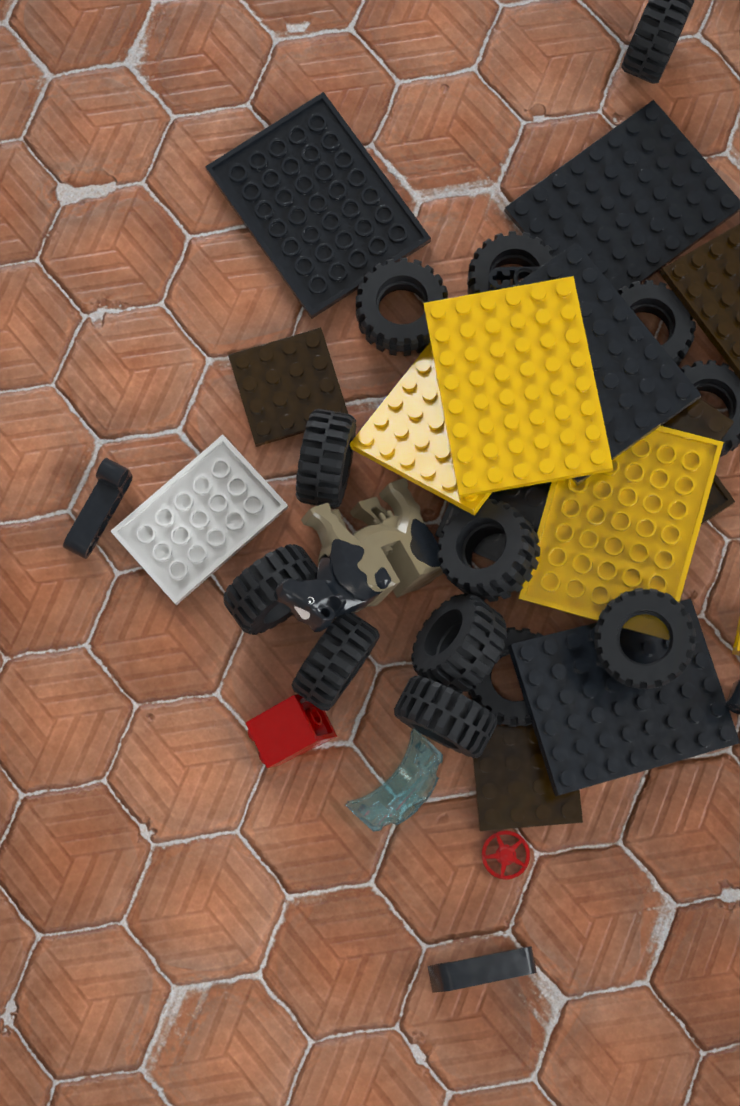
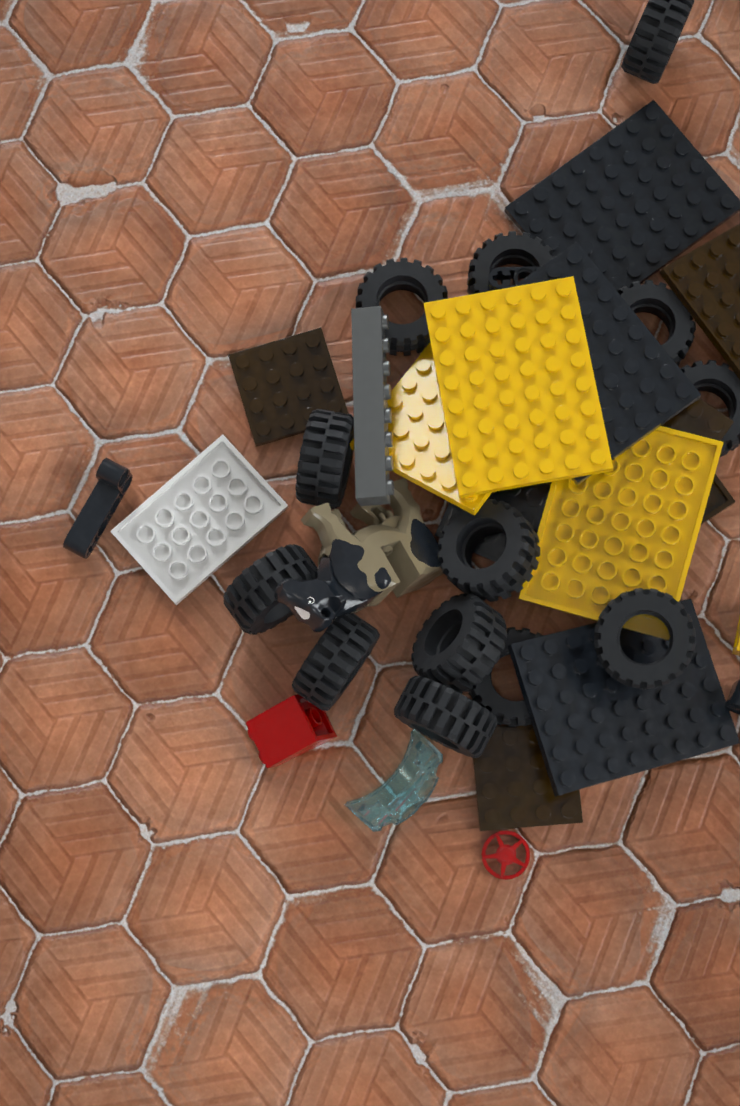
black plate [205,92,431,319] -> none
black beam [427,946,537,993] -> none
none -> dark grey brick [351,306,394,506]

